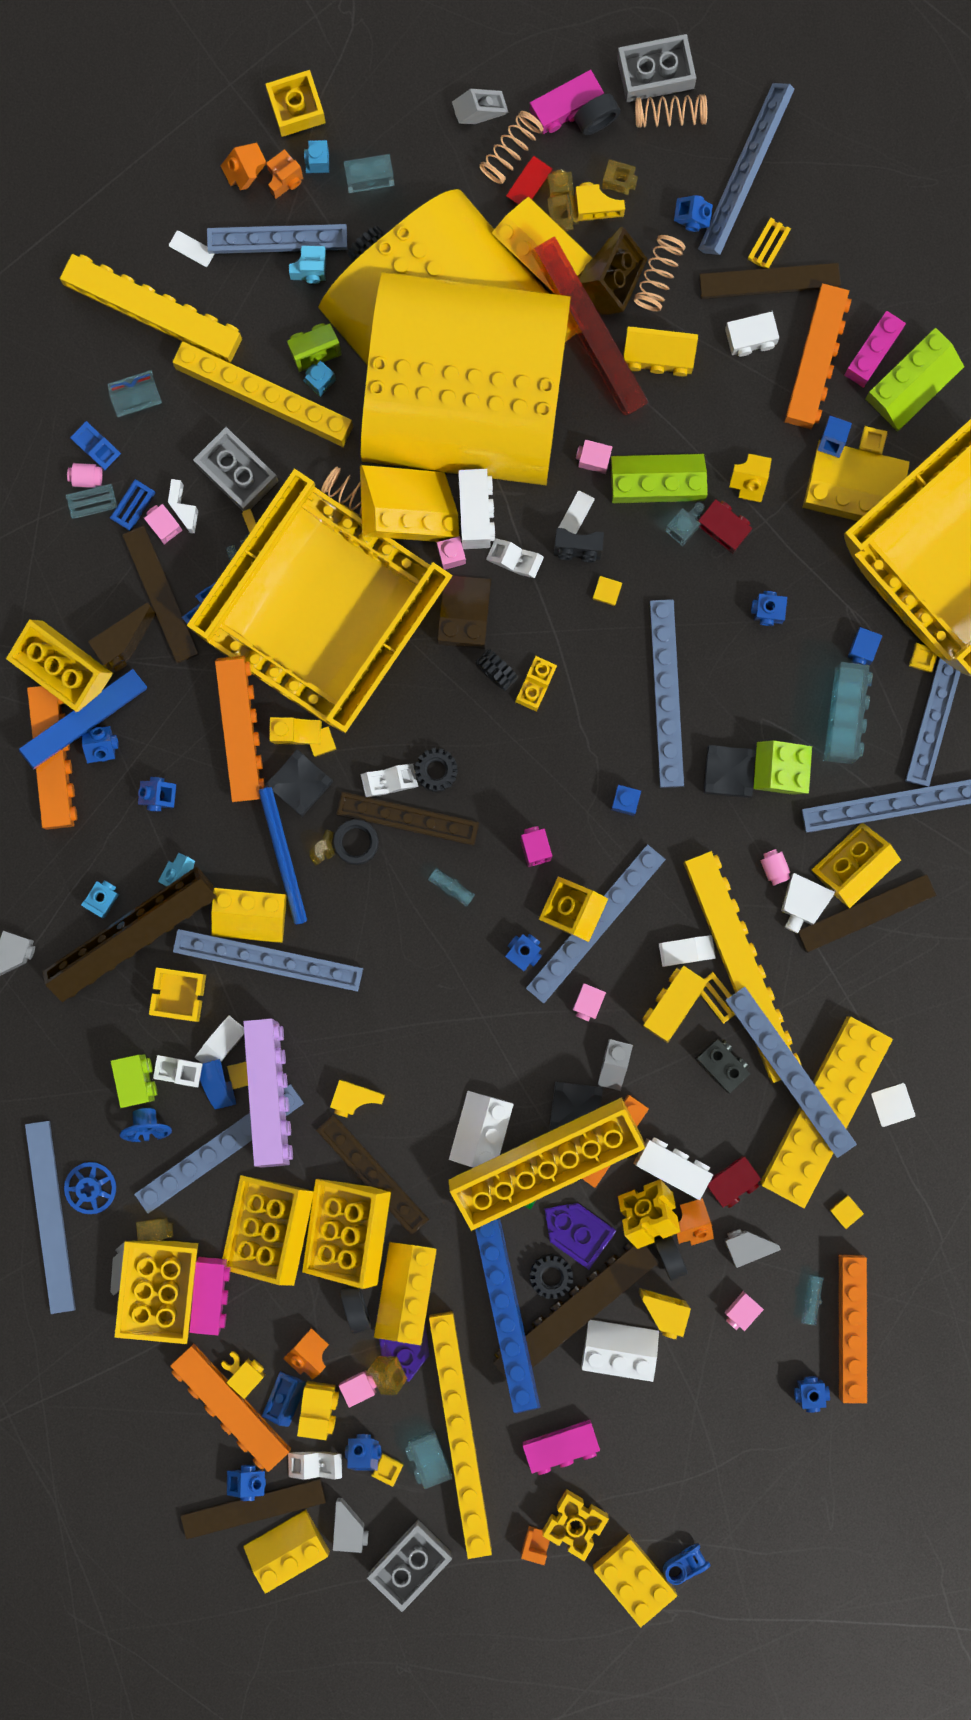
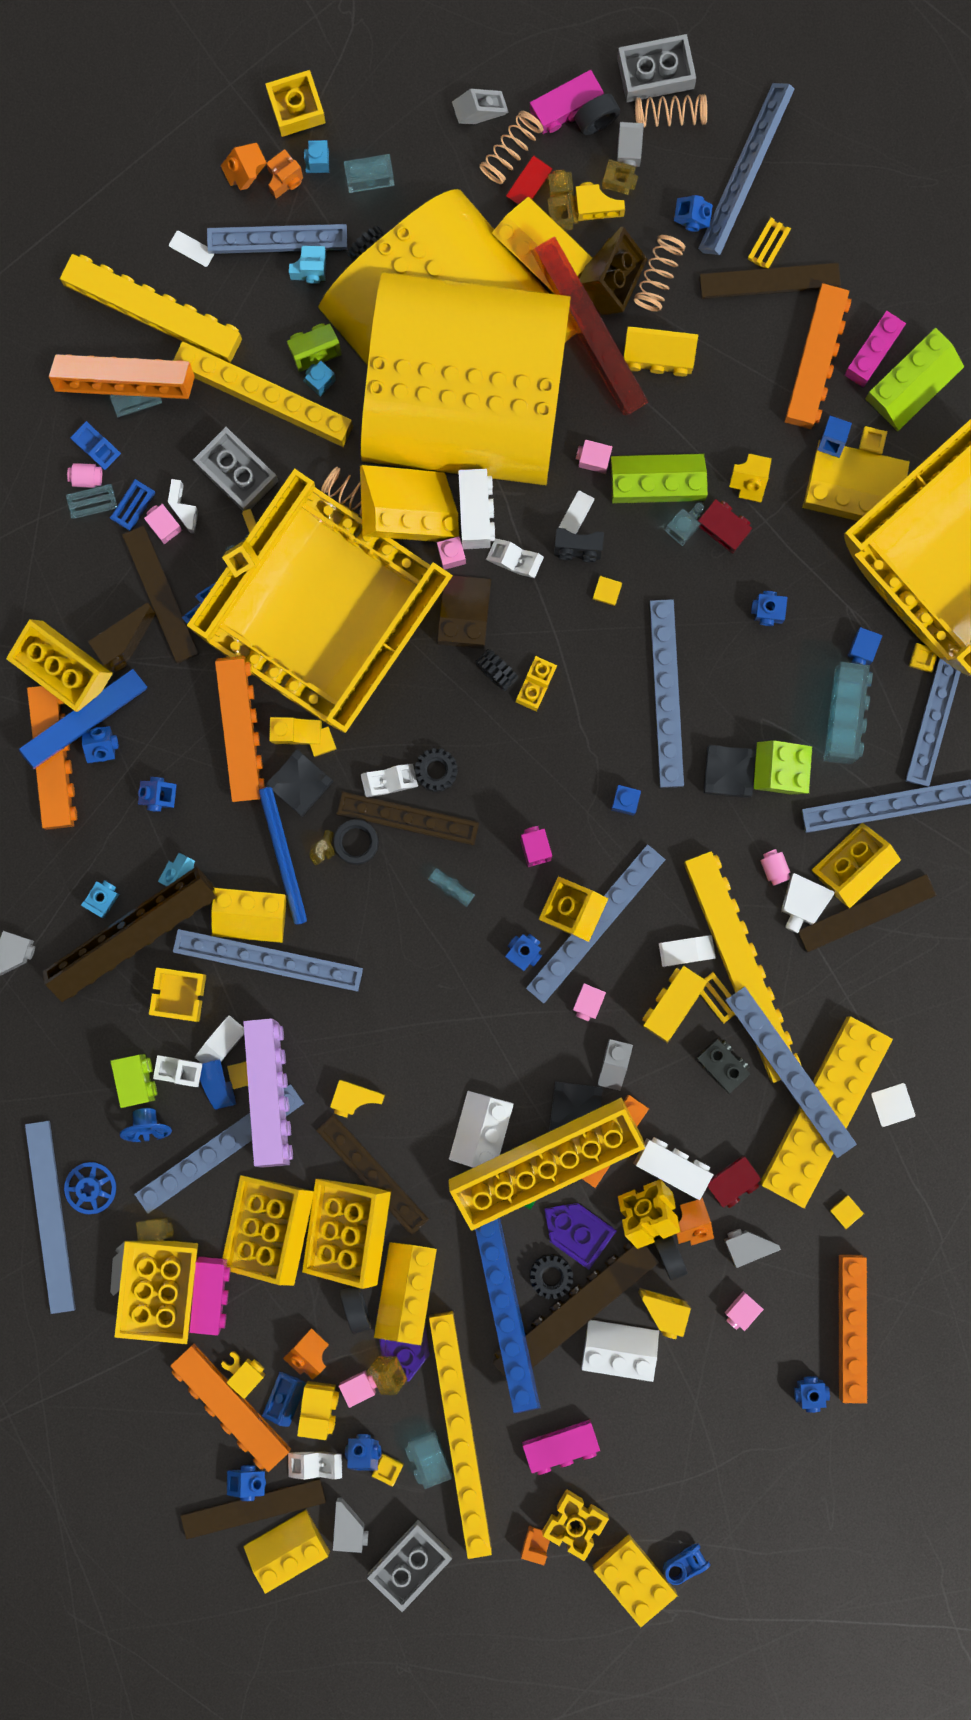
white brick [725,311,779,357] -> none
clear light blue pin [801,1275,824,1326] -> none
none -> brick [49,354,195,399]
none -> yellow brick [222,539,259,578]
none -> light grey slope [617,122,644,169]

